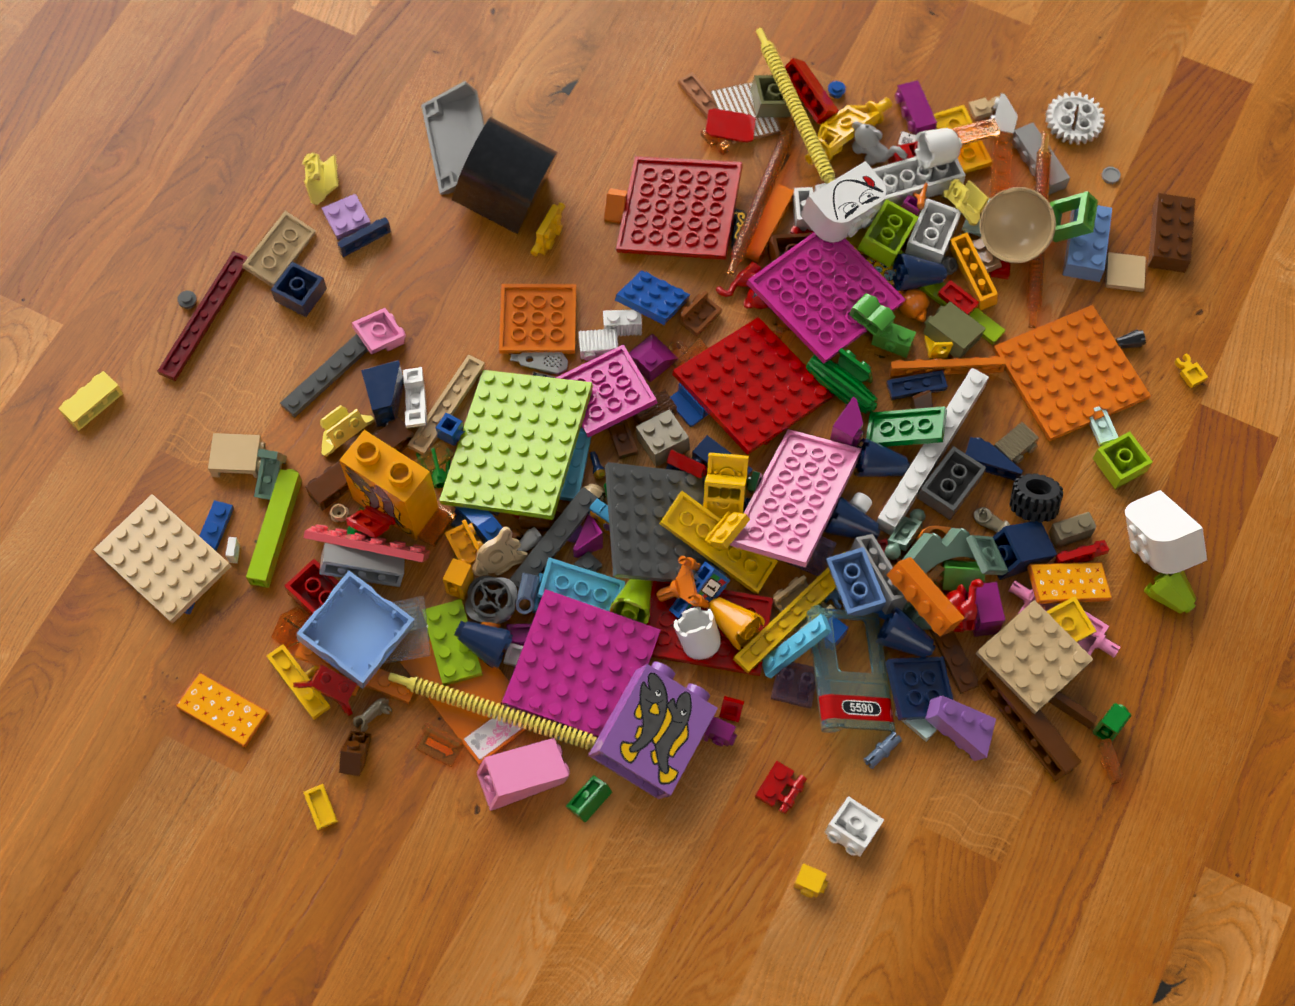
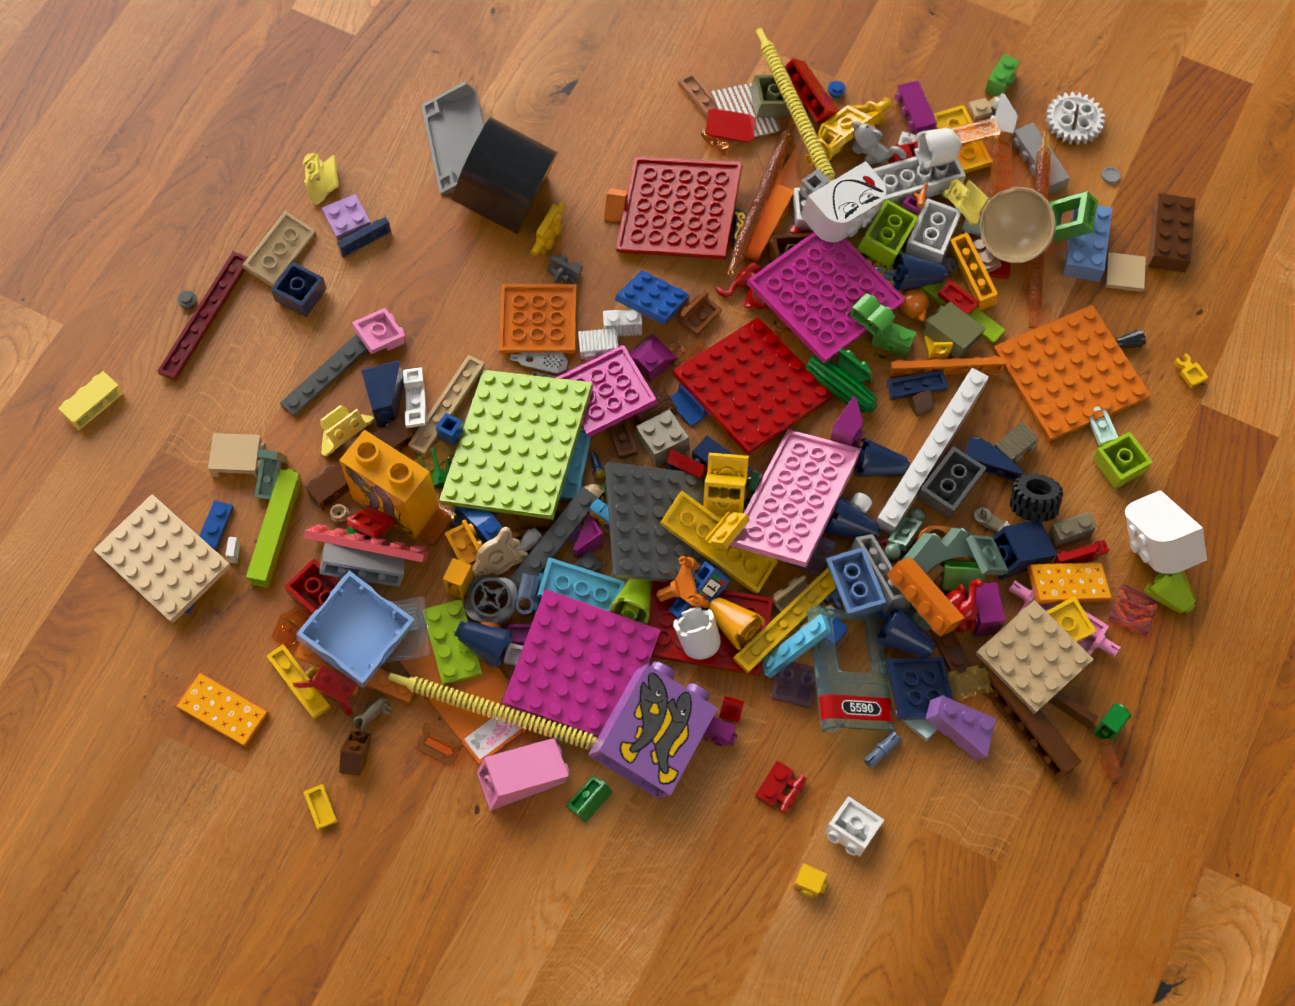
green plate [866,406,947,447] -> none
none -> dark grey hips [547,255,583,286]
none -> light grey brick [800,169,830,198]
none -> clear yellow cylinder [947,665,993,701]
none -> bright green brick [985,54,1020,97]
none -> slope [1107,584,1159,637]

